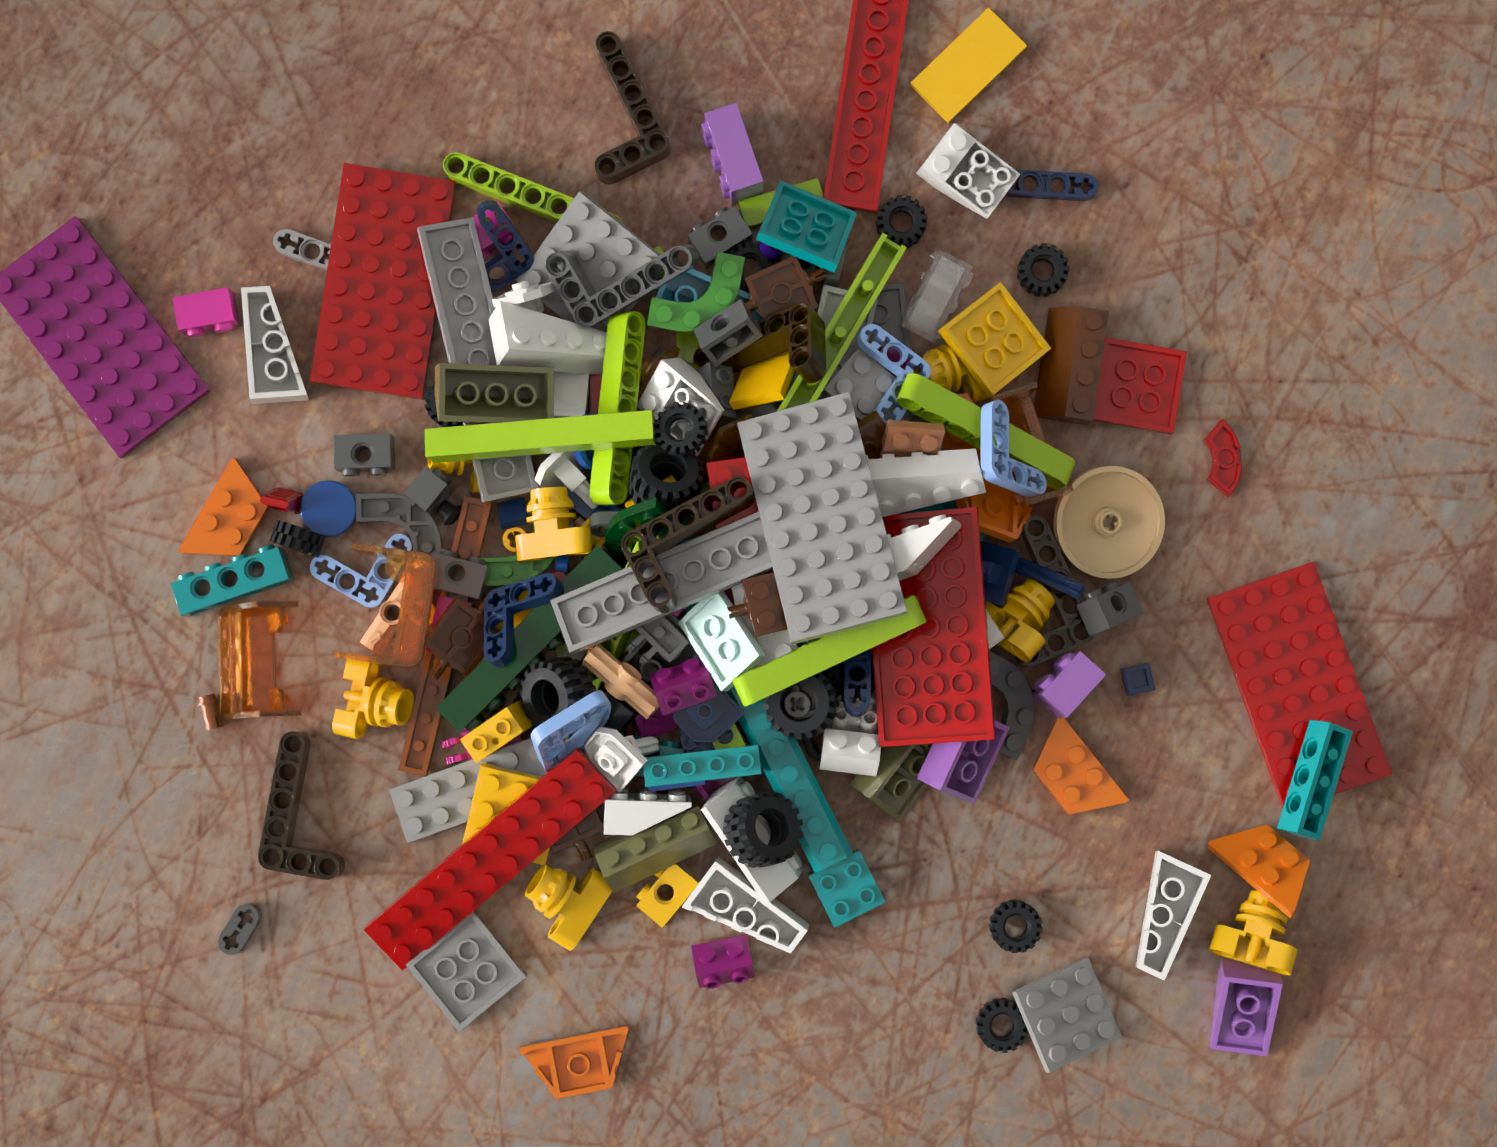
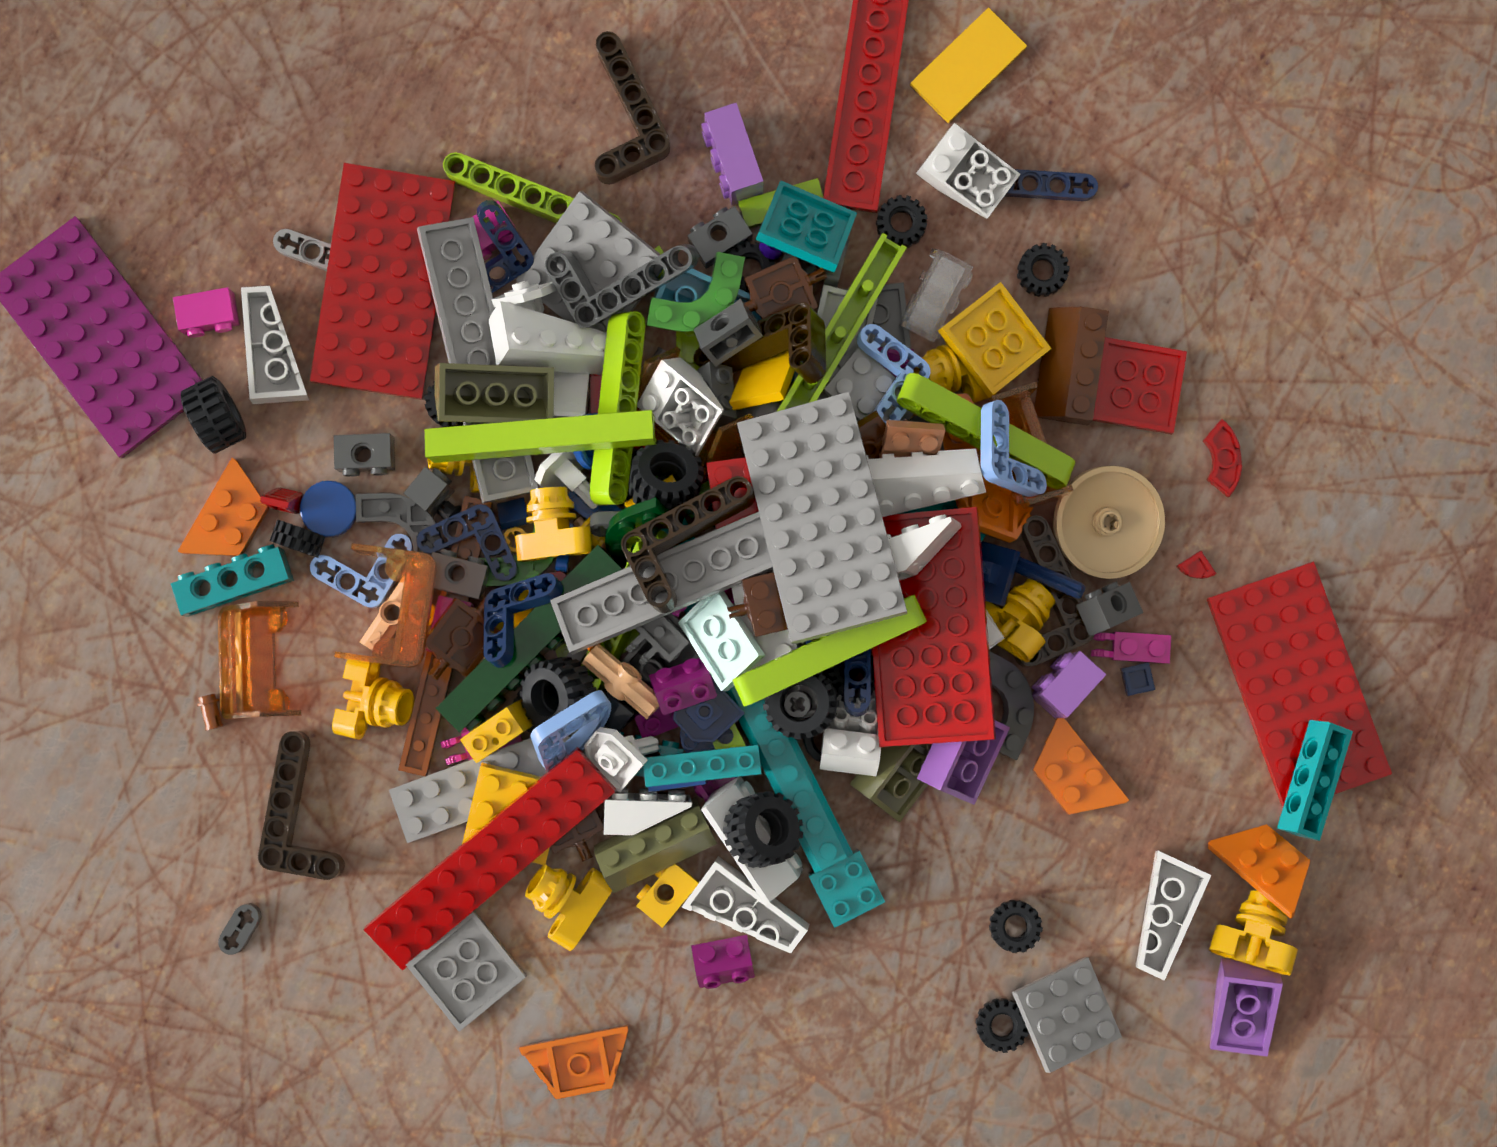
black tyre [653,402,708,458] -> none
none -> black tyre [181,376,246,454]
none -> dark blue beam [416,504,518,582]
none -> dark pink hinge [1091,632,1171,664]
none -> red tile [1176,551,1217,579]

